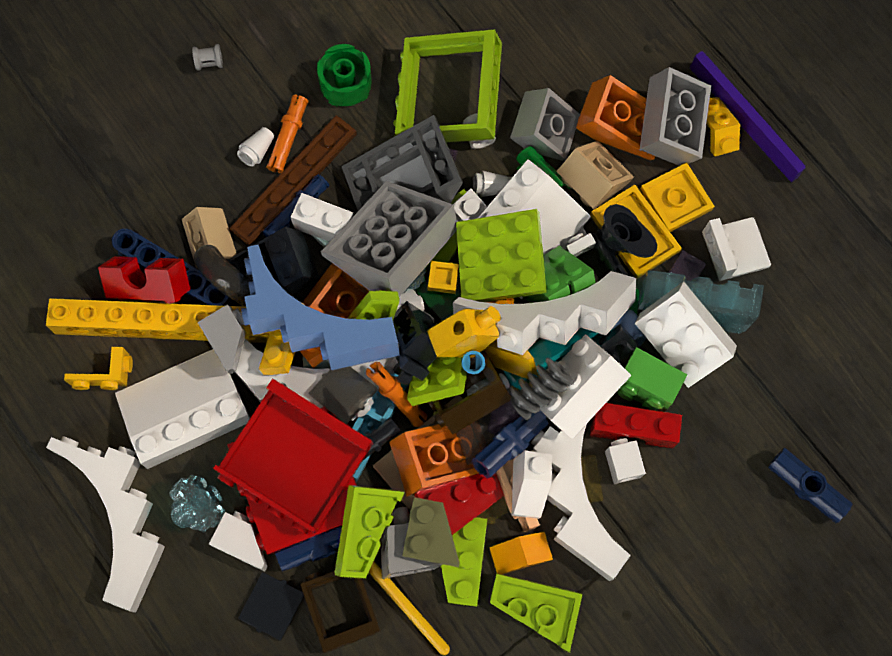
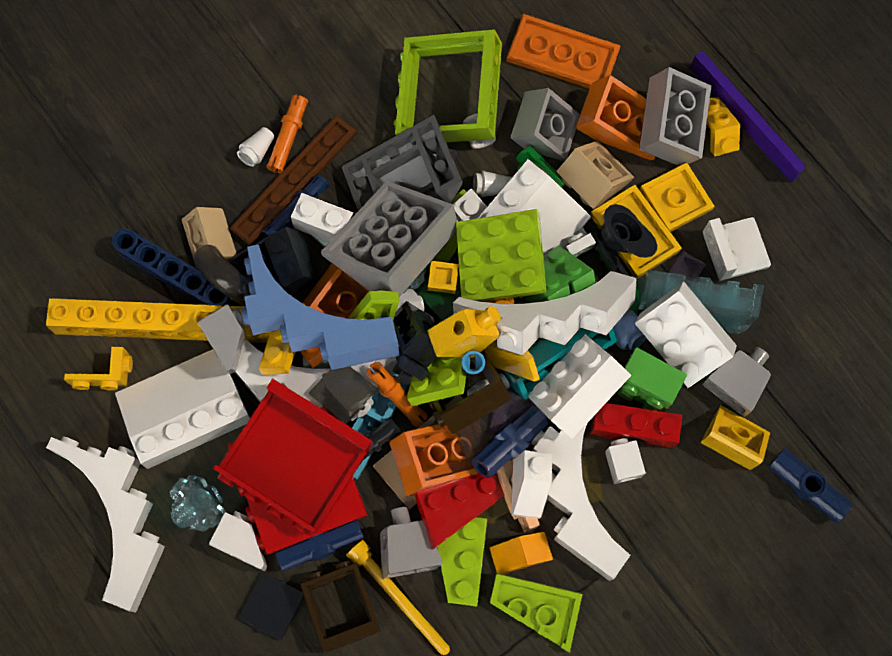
red arch [98,256,191,303] -> none
light grey bush [192,44,223,71] -> none
green brick [317,44,372,106] -> none
lime wing [334,485,405,578] -> none
olive wing [402,497,460,567] -> none
dark grey piece [510,357,574,419] -> none
black tile [598,324,639,363] -> none
none -> orange tile [506,14,621,89]
none -> yellow slope [700,405,770,470]
none -> light grey torso [702,347,771,417]

